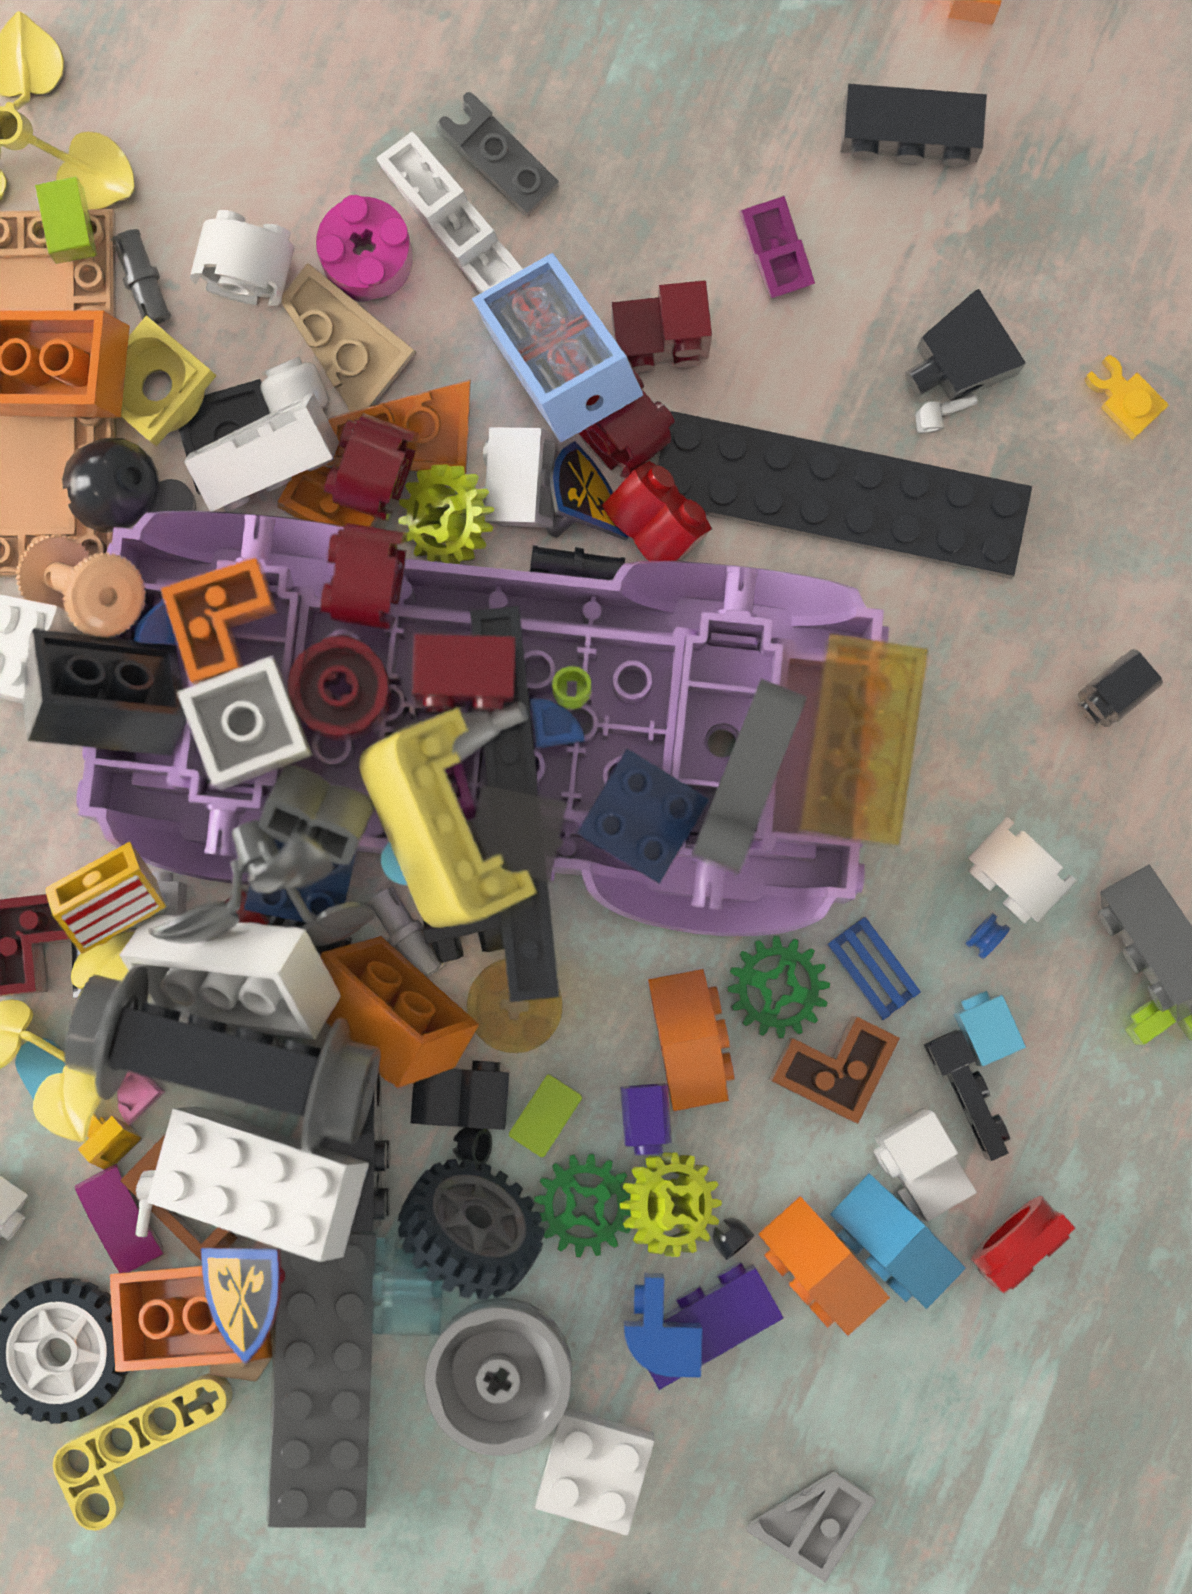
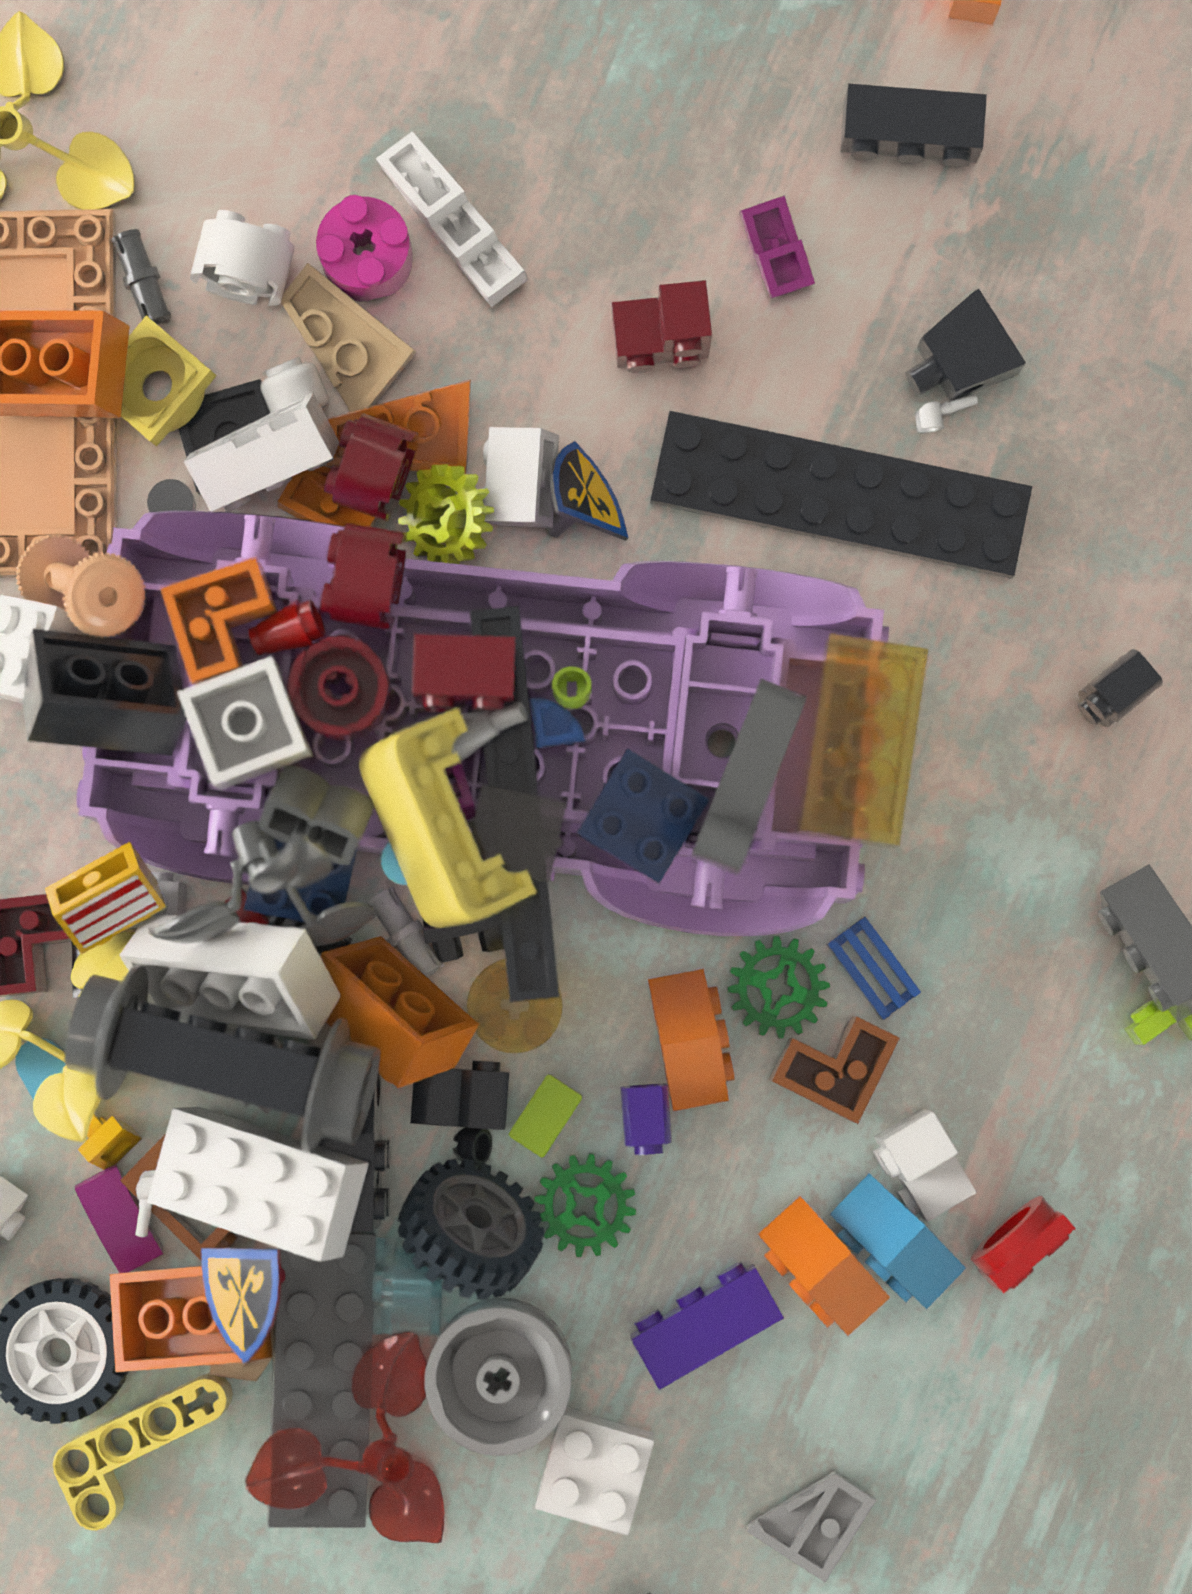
lime piece [35,176,97,264] -> none
black cylinder [62,438,160,533] -> none
bright pink tile [117,1071,165,1126] -> none
blue tile [133,599,178,645] -> none
dark grey plate [437,92,559,218] -> none
brick [472,252,643,443] -> none
black pin [529,545,625,581] -> none
dark red brick [578,369,675,478] -> none
red brick [602,461,712,561] -> none
neon yellow gear [620,1152,722,1257] -> none
blue brick [624,1273,702,1378] -> none
black hinge [712,1218,755,1260] -> none
black plate [923,1030,1010,1161] -> none
medium azure brick [953,990,1026,1067] -> none
blue bush [965,913,1011,959] -> none
white brick [968,817,1077,923] -> none
yellow plate [1084,355,1169,440] -> none
none -> clear red plant [245,1331,444,1543]
none -> red cone [248,599,325,656]

